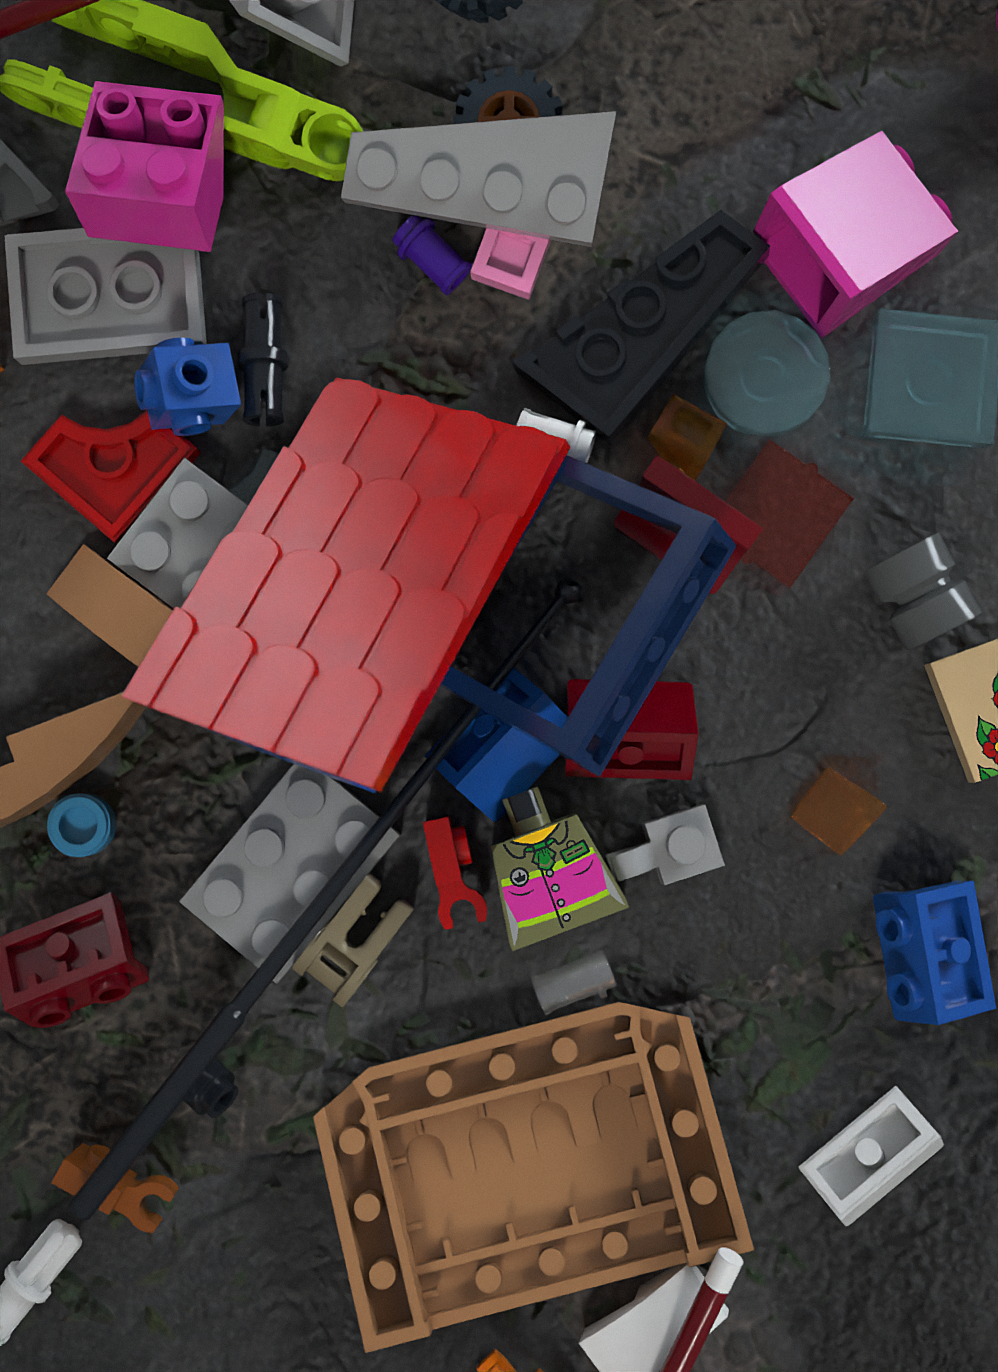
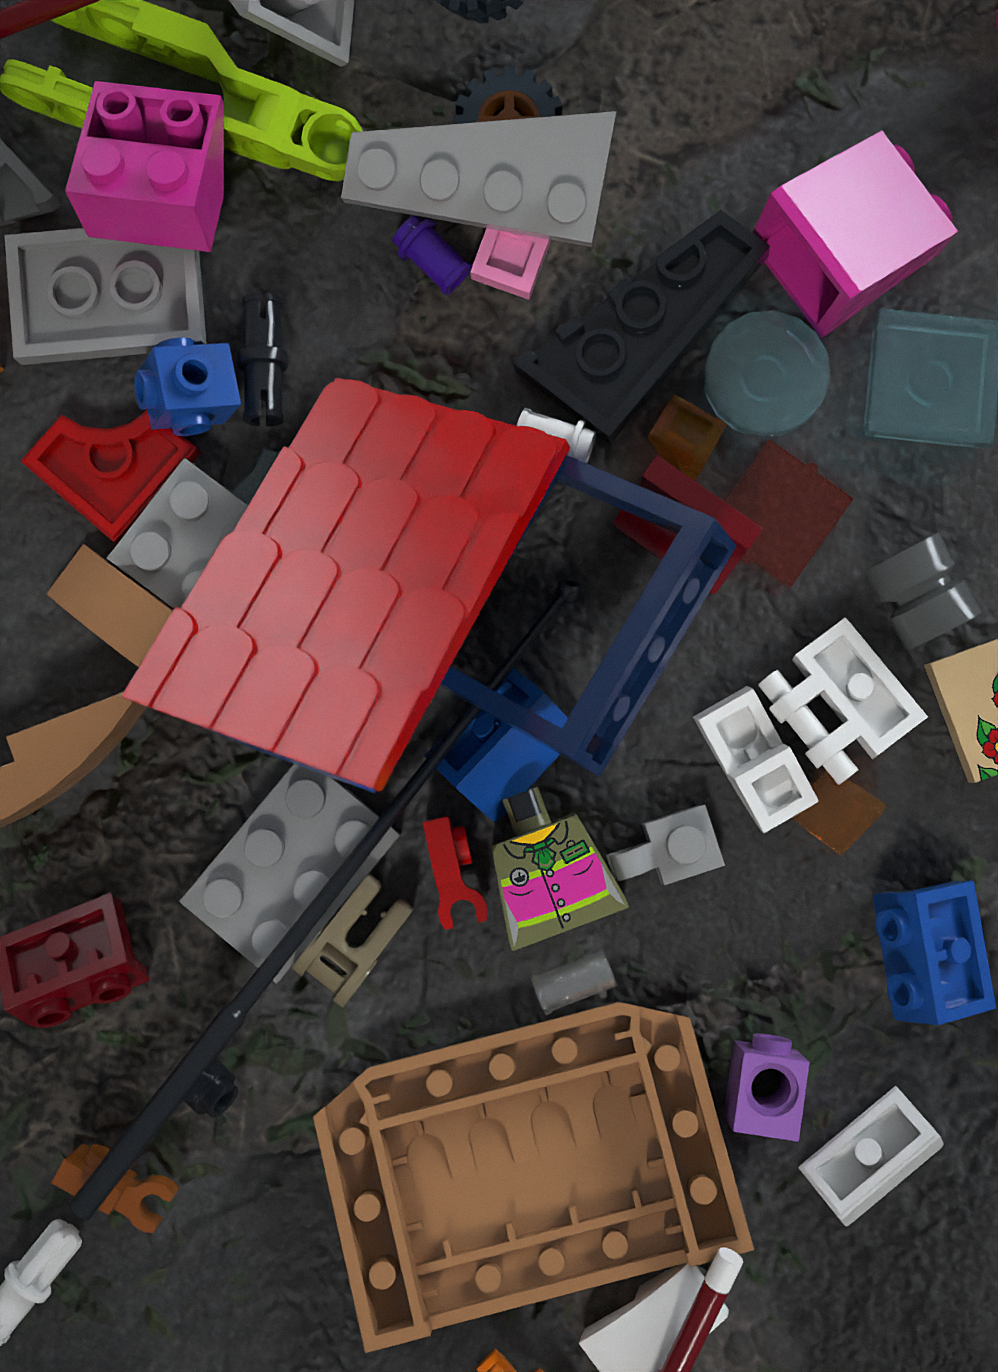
dark azure tile [47,793,116,857] -> none
dark red panel [565,679,699,780] -> none
none -> white slope [693,686,819,833]
none -> medium lavender brick [723,1033,810,1142]
none -> white plate [758,617,928,785]

